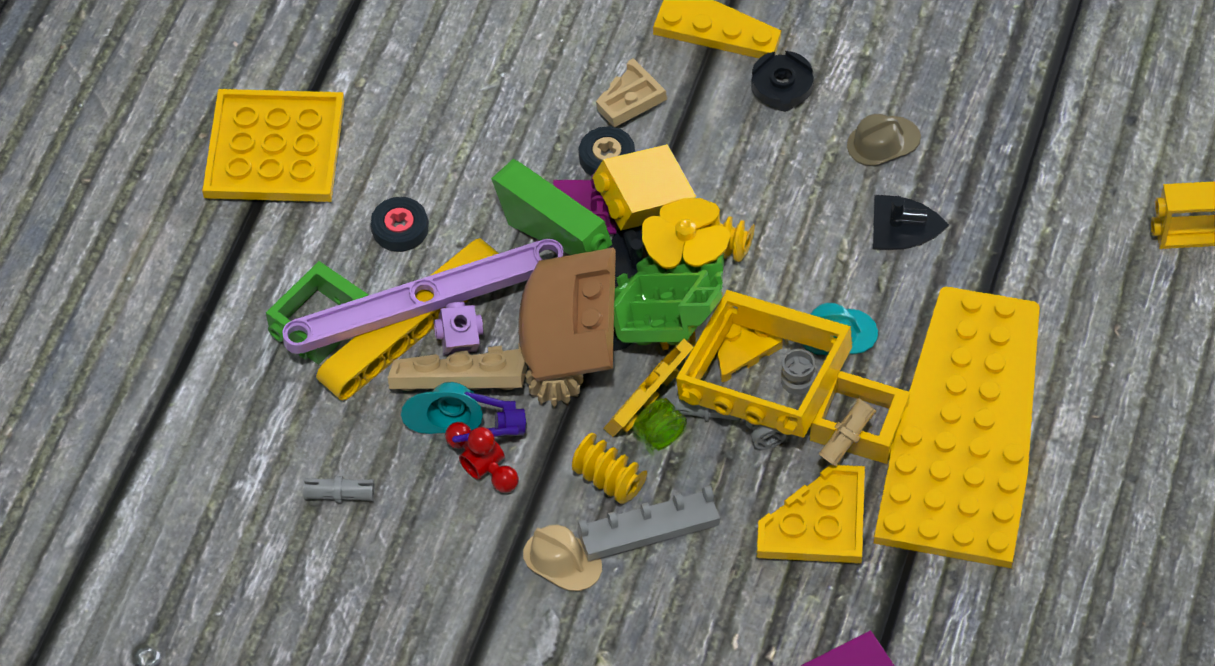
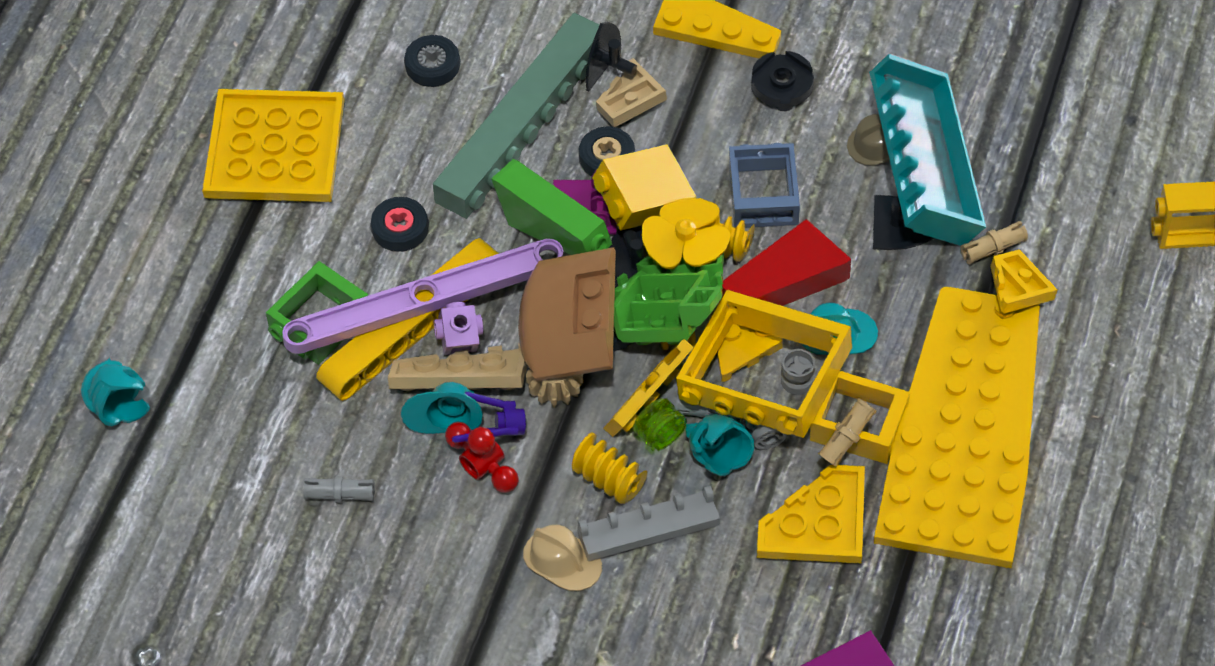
none -> teal helmet [81,358,150,427]
none -> black bush [404,35,461,87]
none -> sand green brick [433,13,599,219]
none -> black shield [586,22,637,92]
none -> teal helmet [686,414,754,476]
none -> red slope [719,219,851,308]
none -> sand blue window [729,143,800,228]
none -> teal window [869,54,986,246]
none -> tan pin [960,221,1028,265]
none -> yellow wing [990,249,1058,314]

